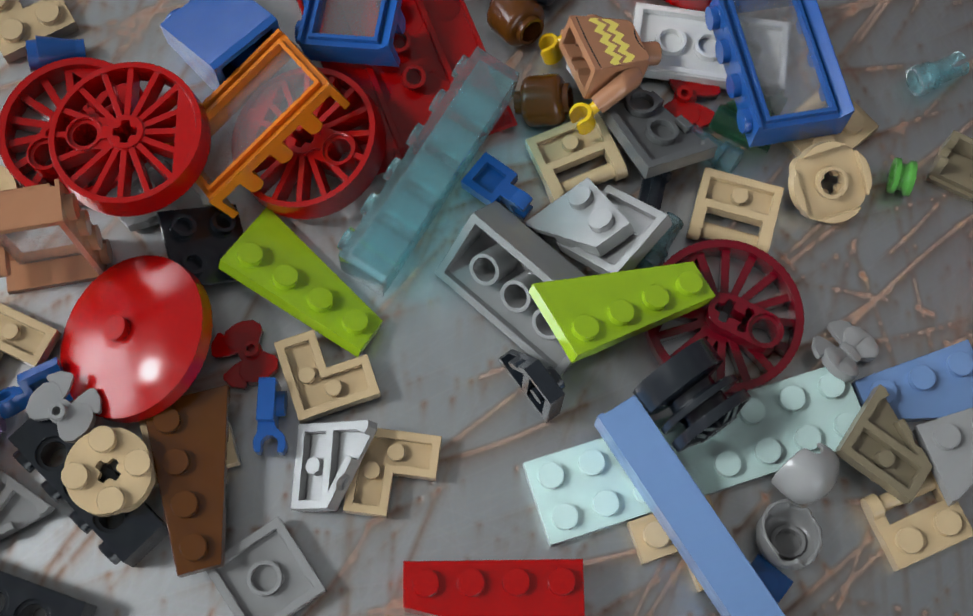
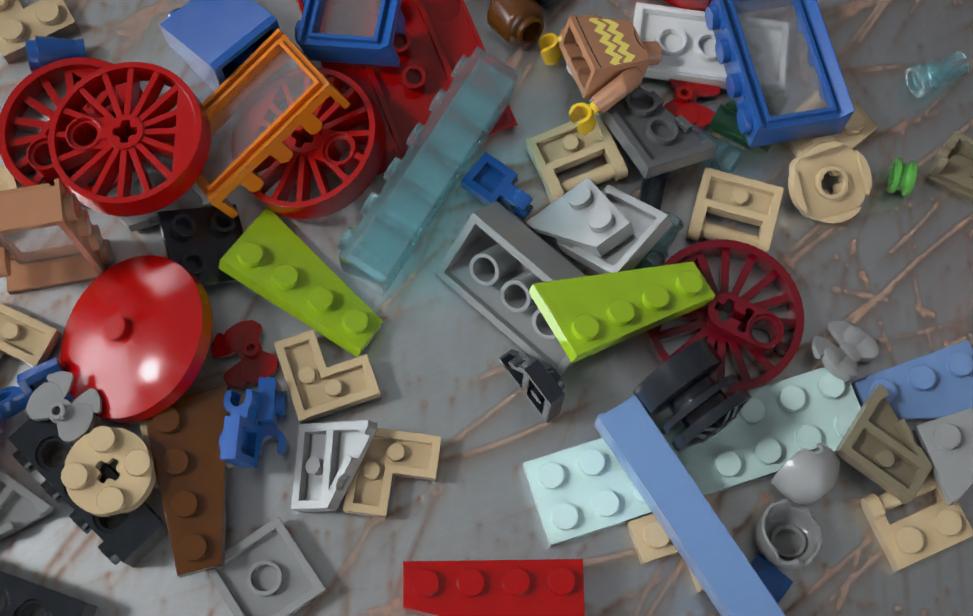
reddish brown head [513,73,574,128] -> none
none -> blue plate [219,389,262,469]

